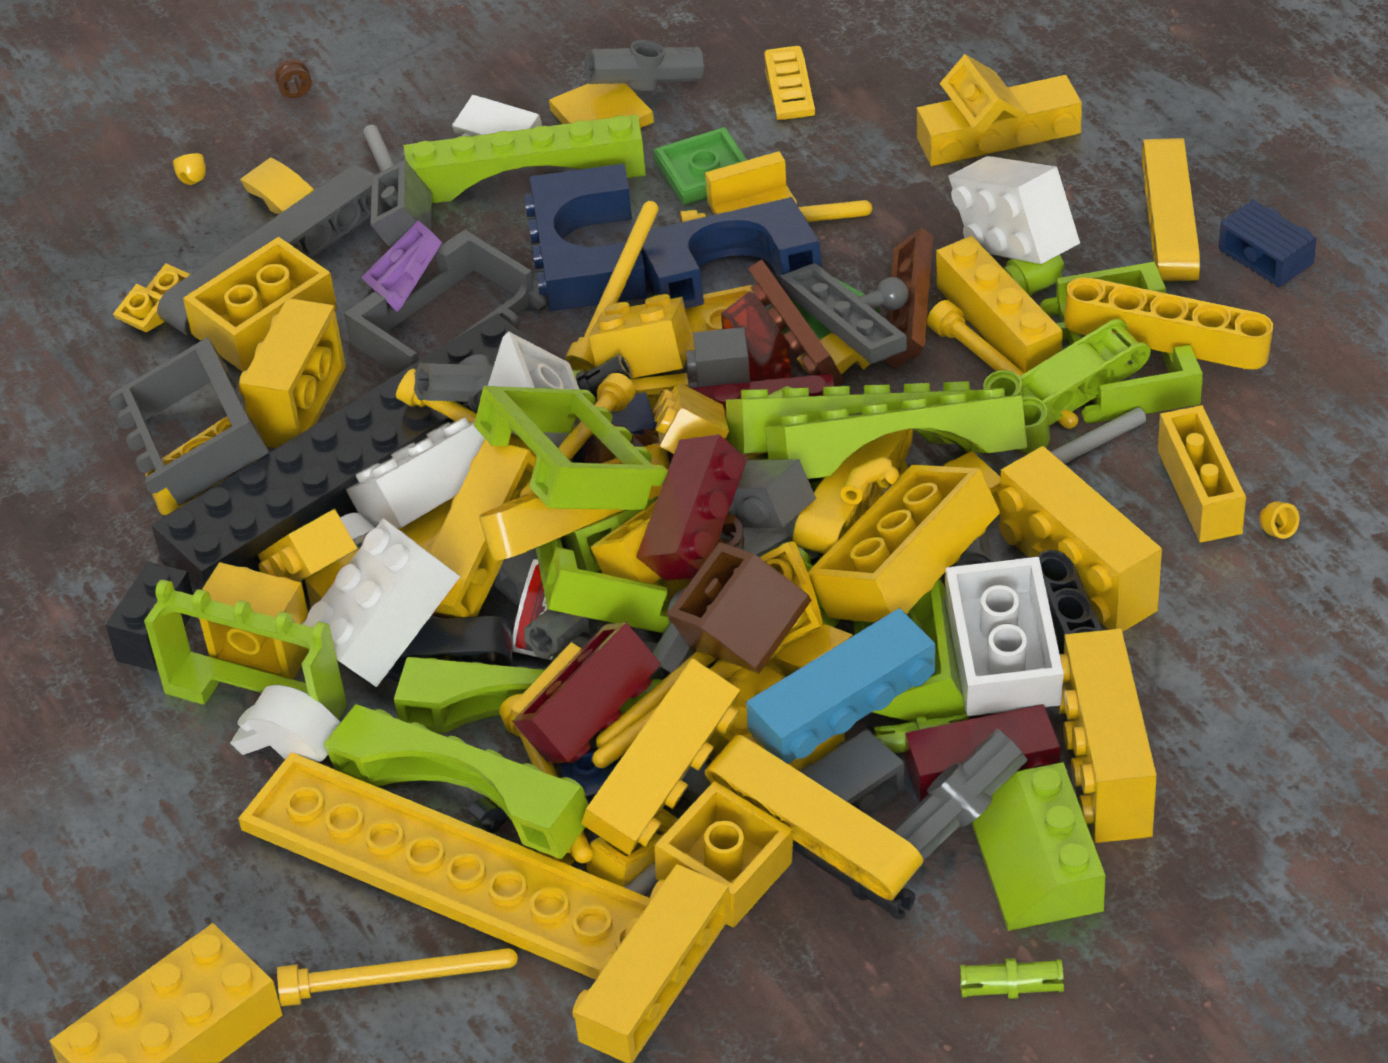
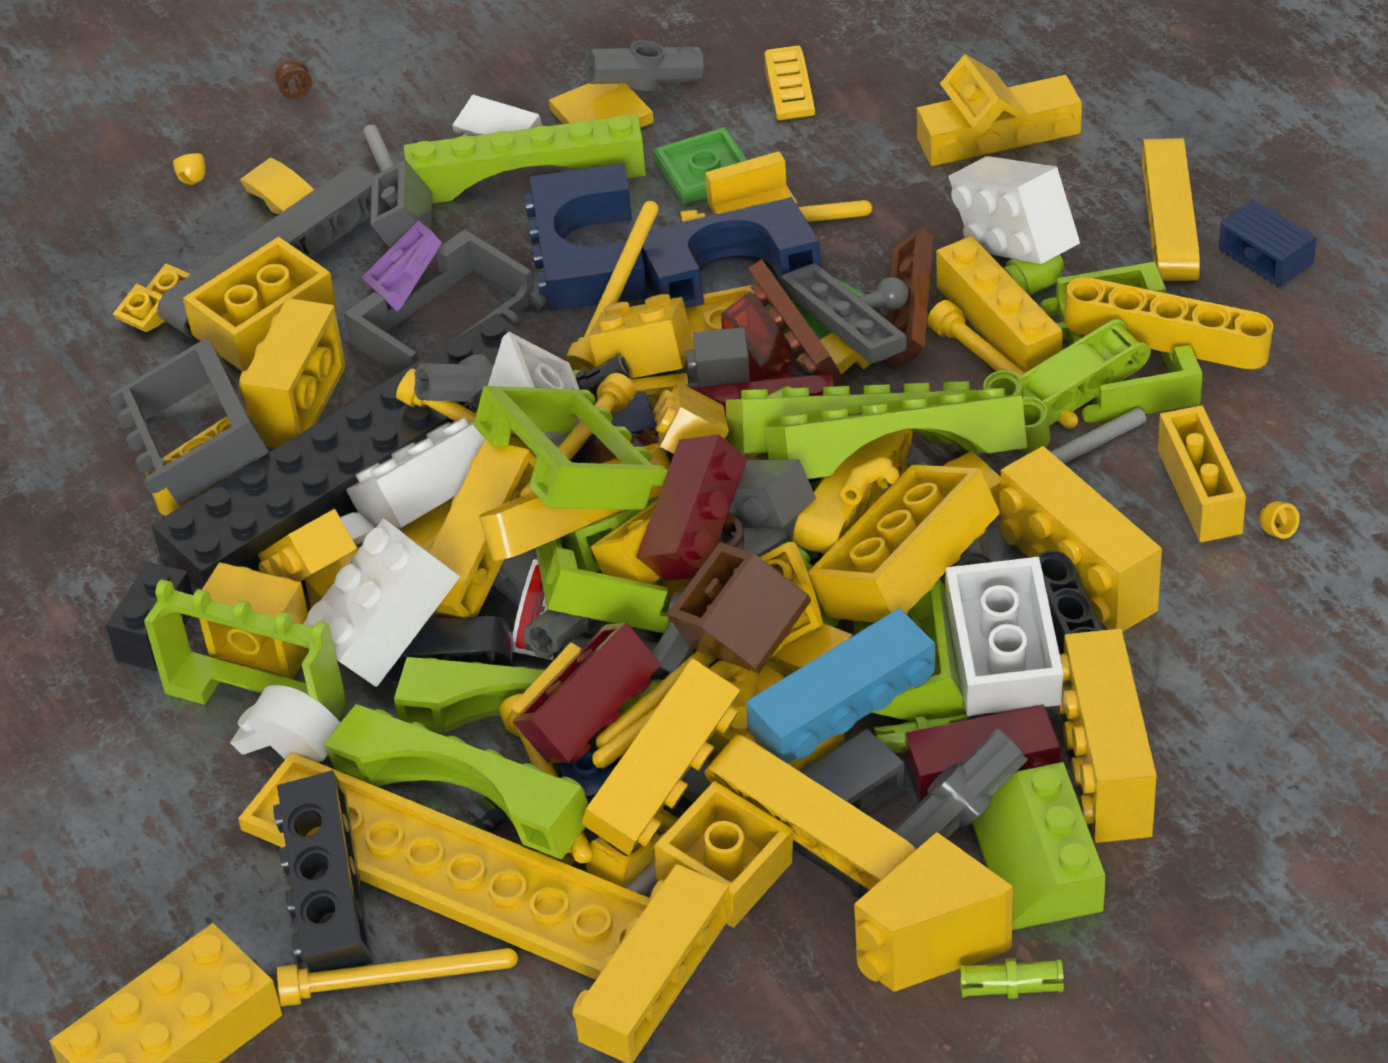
none -> black brick [273,770,373,972]
none -> yellow slope [854,832,1013,992]

